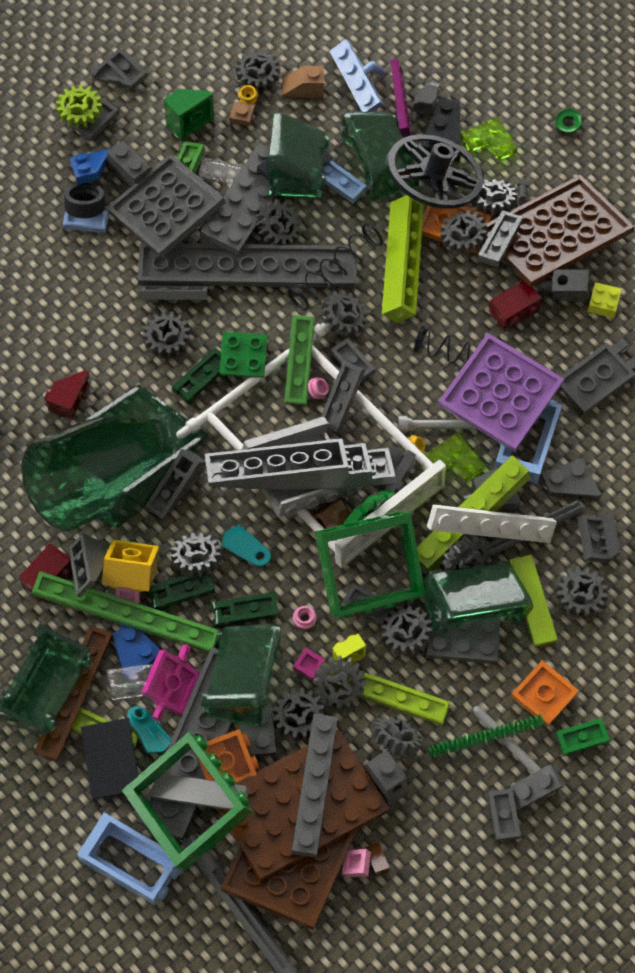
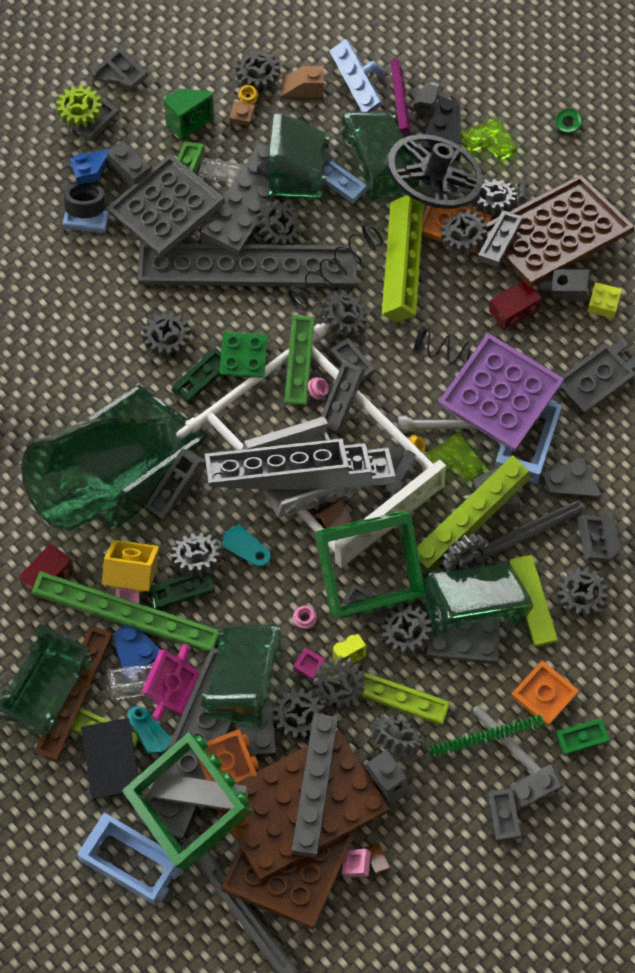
dark red slope [45,370,91,419] -> none
dark grey slope [69,533,107,597] -> none
dark grey plate [141,285,208,303] -> none
dark green plate [210,592,279,628] -> none
green plate [343,490,395,524] -> none
white plate [427,505,557,543] -> none

